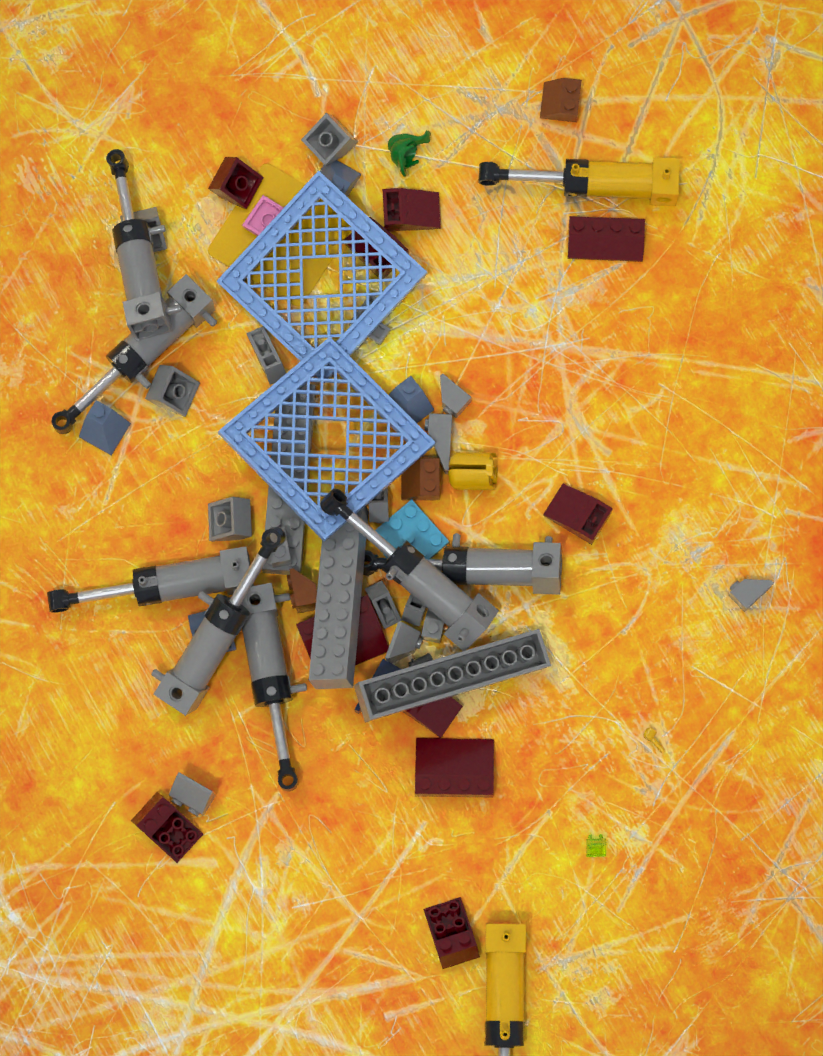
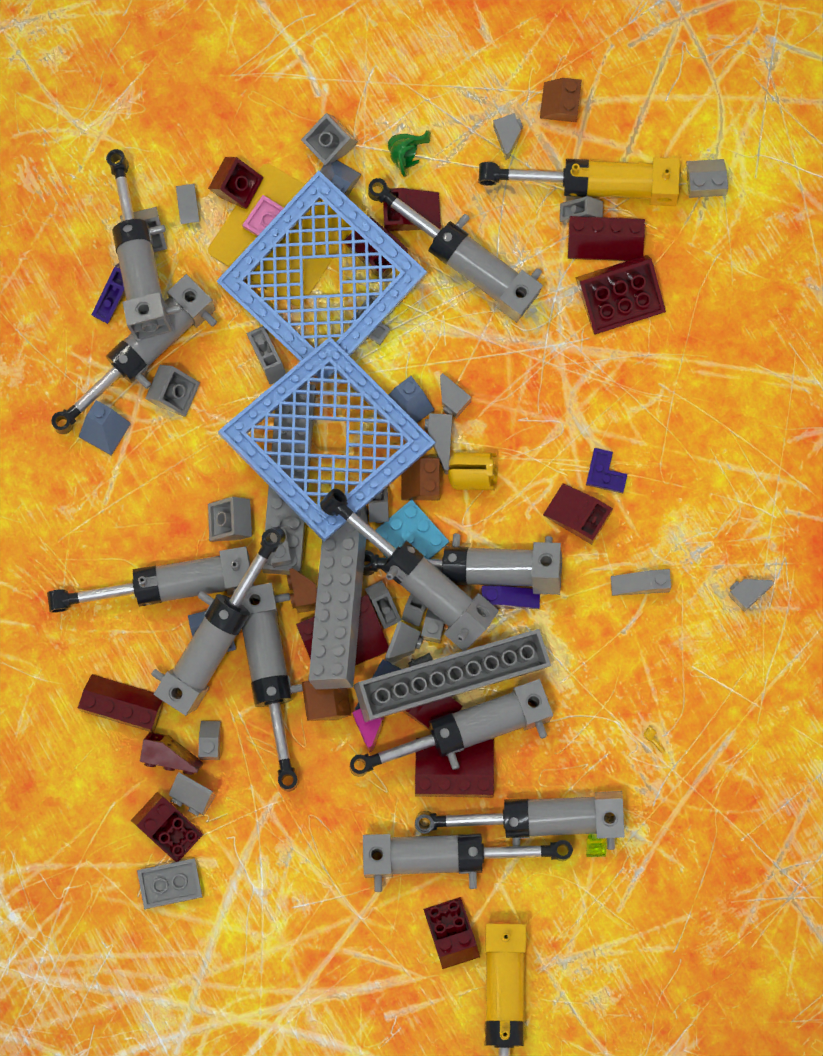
none -> dark red slope [78,674,164,732]
none -> dark purple slope [91,263,125,324]
none -> light grey plate [137,858,203,910]
none -> dark red slope [140,732,203,775]
none -> light grey slope [176,184,199,224]
none -> light grey slope [198,721,221,760]
none -> dark orange slope [302,681,352,721]
none -> light grey piece [349,679,553,777]
none -> dark pink slope [352,708,384,753]
none -> light grey piece [363,833,573,892]
none -> light grey piece [368,178,543,323]
none -> light grey piece [415,791,625,850]
none -> dark purple slope [482,586,540,609]
none -> light grey slope [493,113,523,160]
none -> light grey slope [560,196,603,223]
none -> dark red slope [575,255,666,335]
none -> dark purple tile [586,448,627,494]
none -> light grey slope [611,569,671,596]
none -> light grey slope [686,159,728,198]

